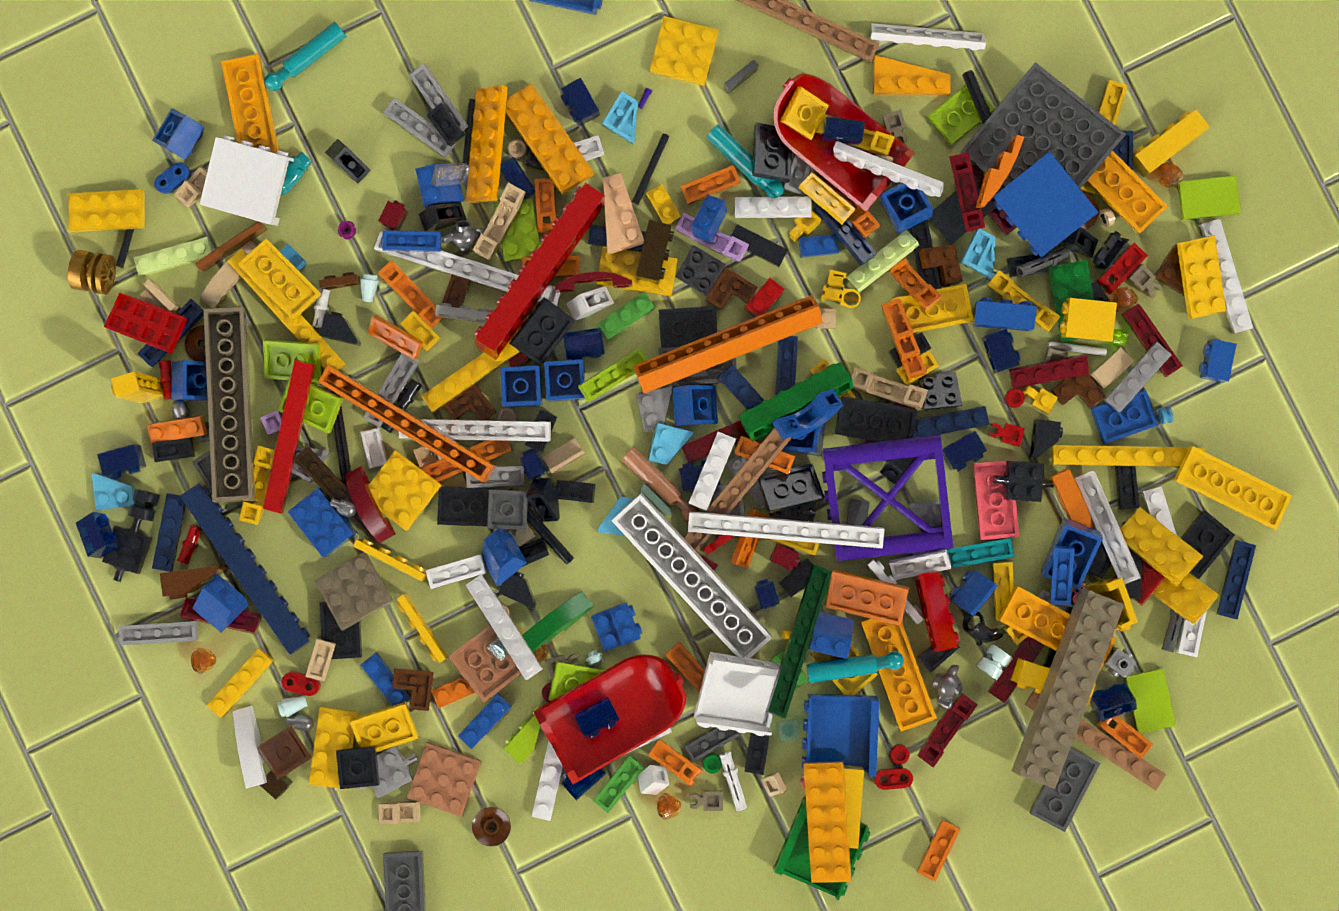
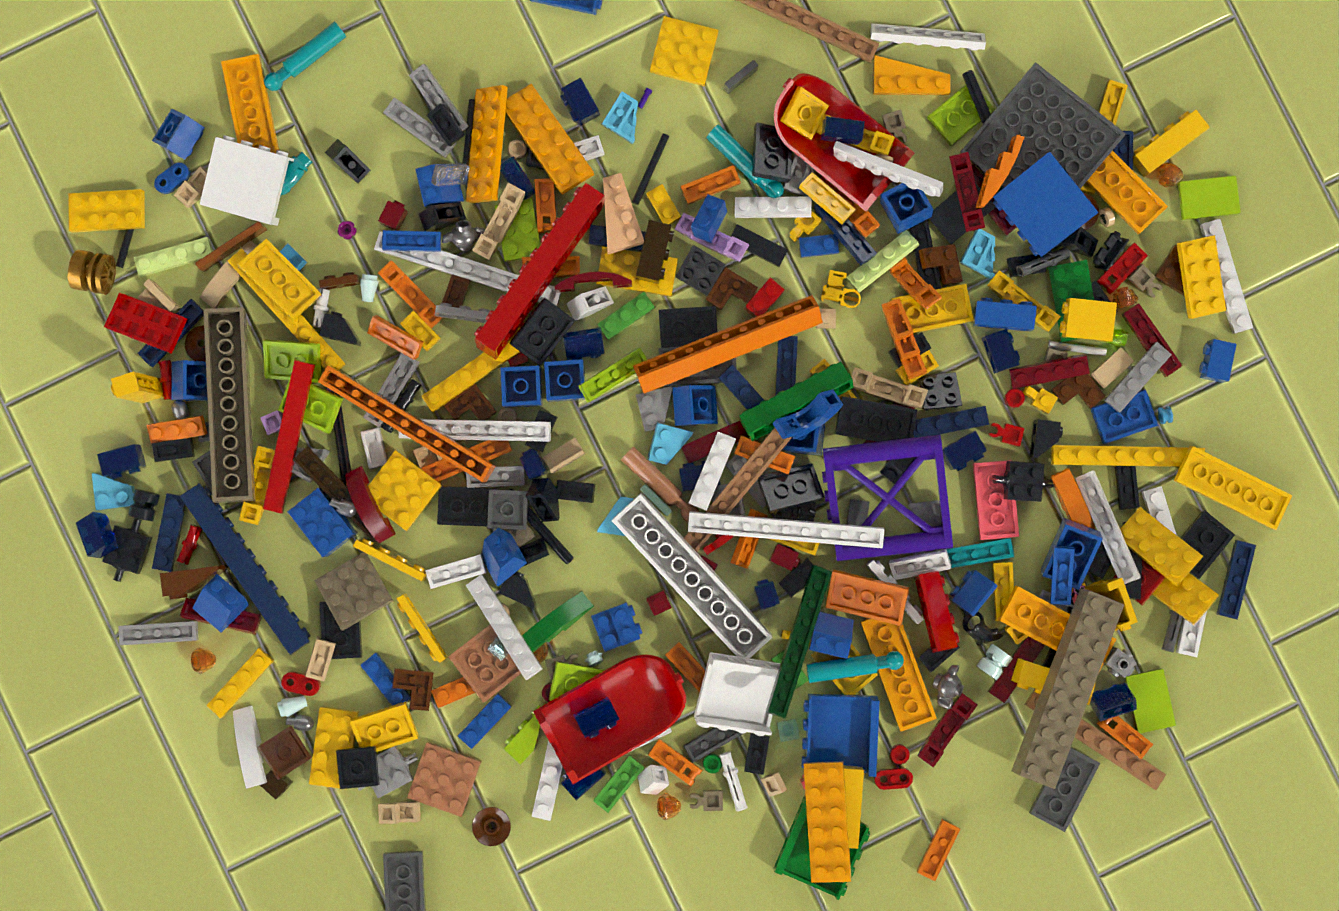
none -> dark red brick [646,589,672,616]

